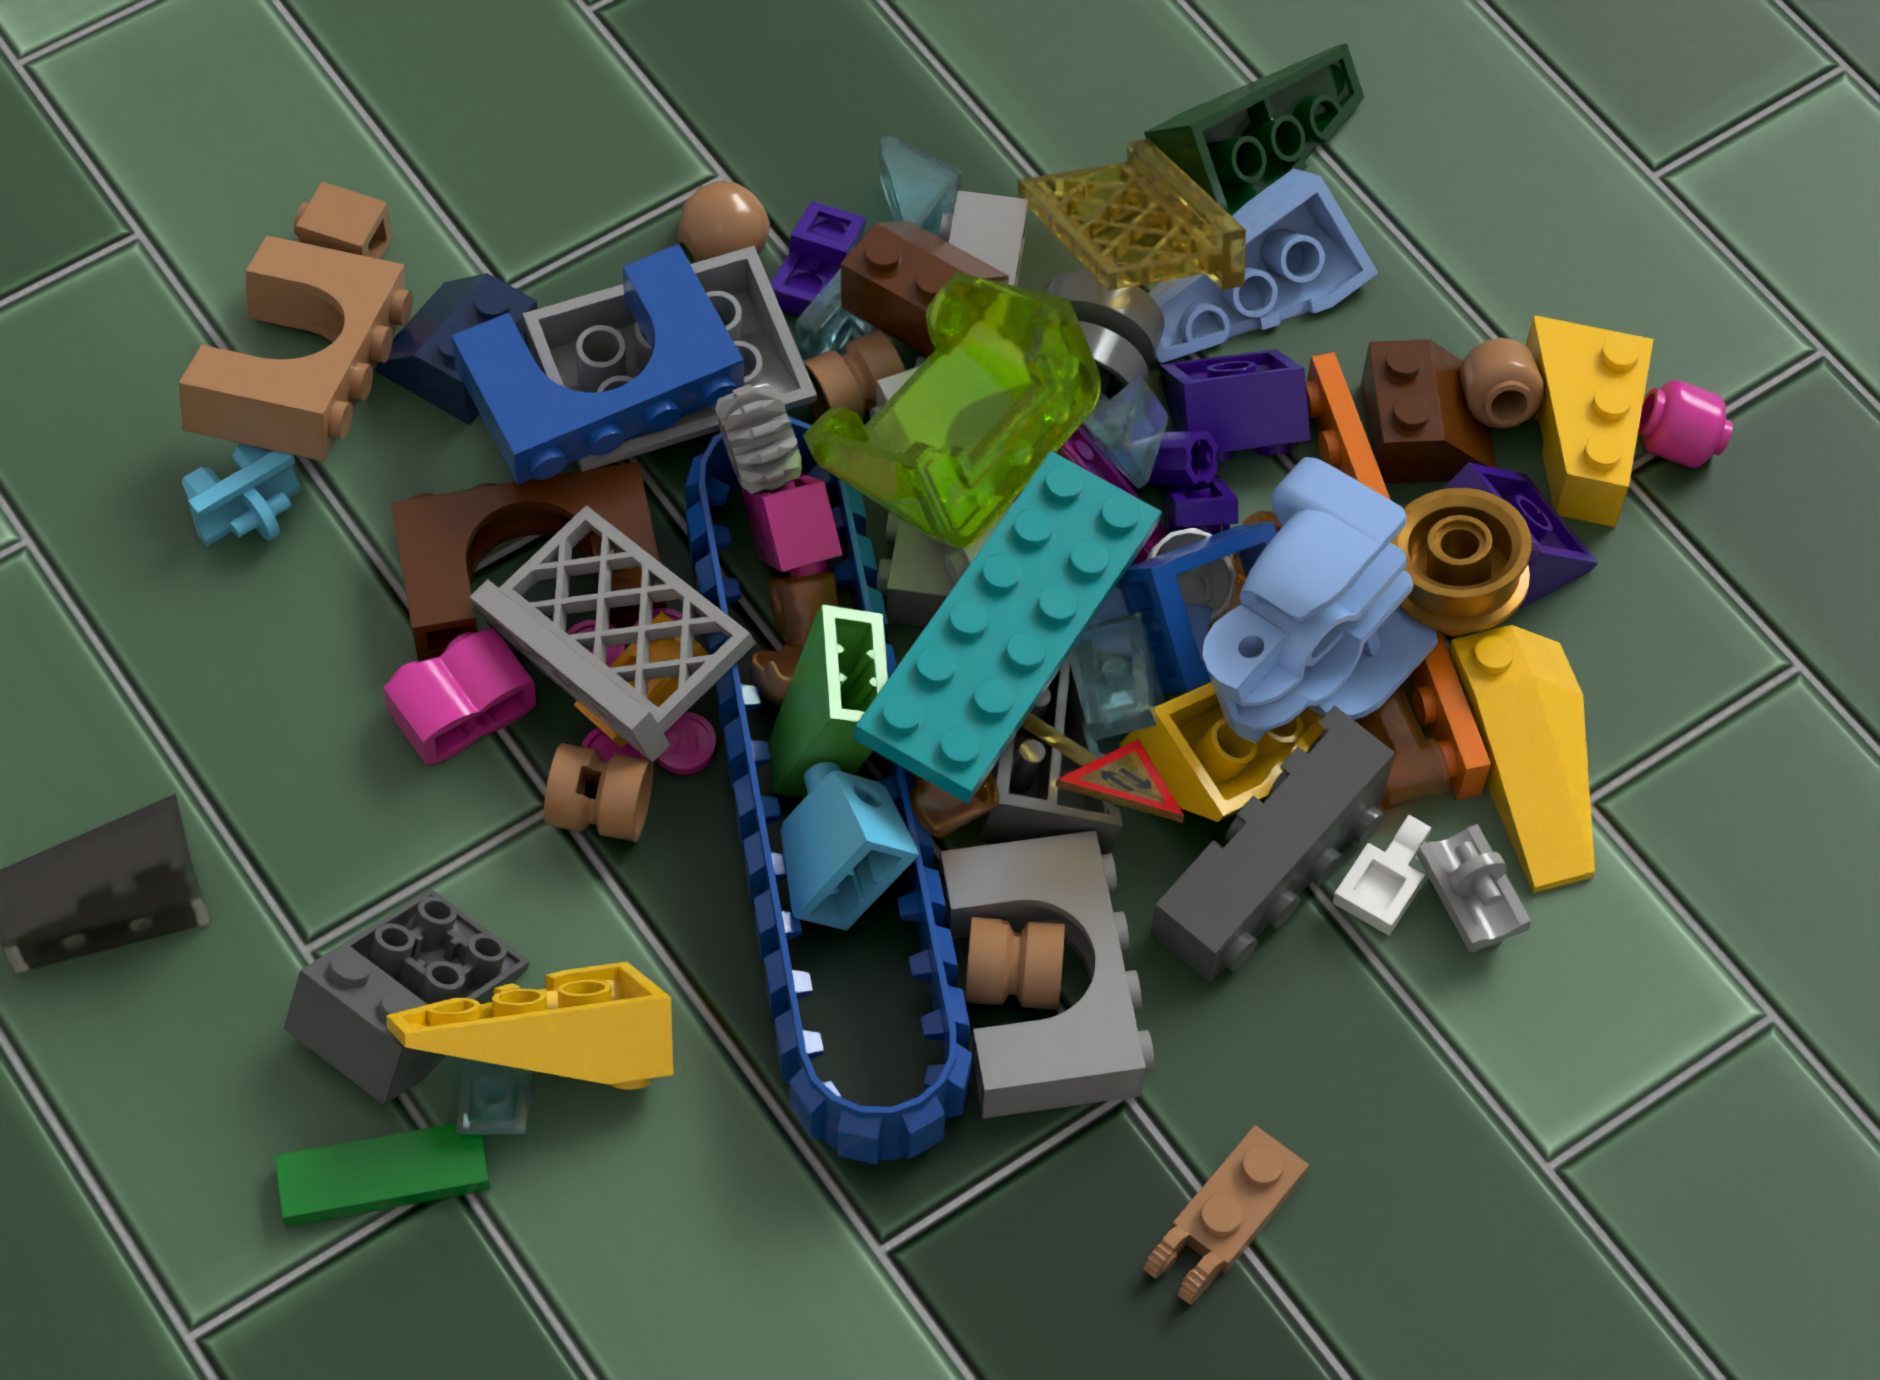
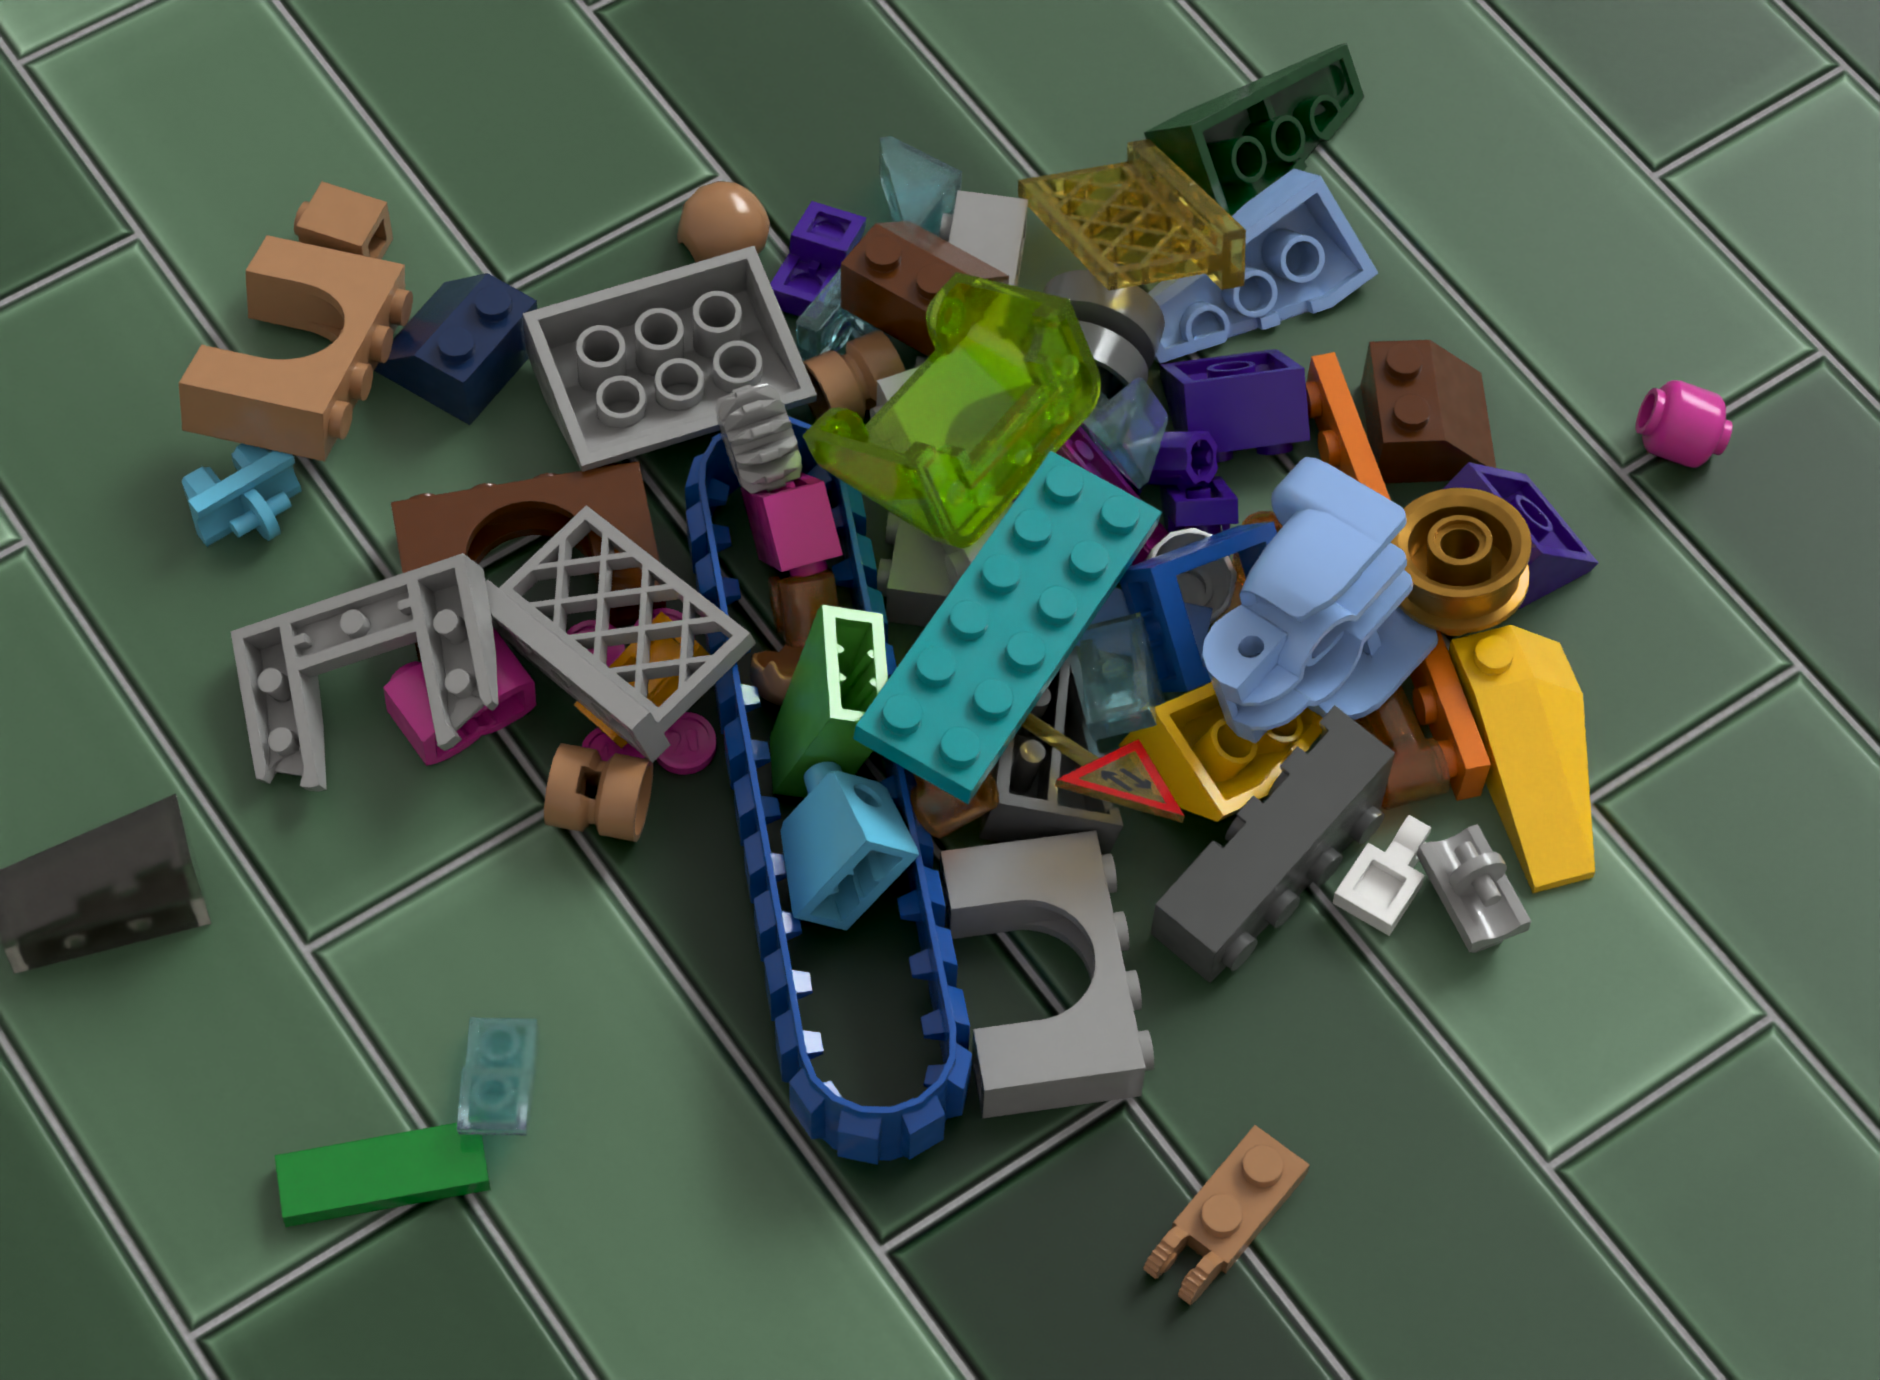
dark grey slope [283,888,530,1105] -> none
yellow wedge [386,962,674,1090] -> none
blue arch [451,244,744,485] -> none
medium nougat wheel [965,917,1065,1010] -> none
medium nougat head [1459,338,1545,429] -> none
yellow wedge [1525,315,1654,527] -> none
none -> light grey wedge [230,553,499,792]

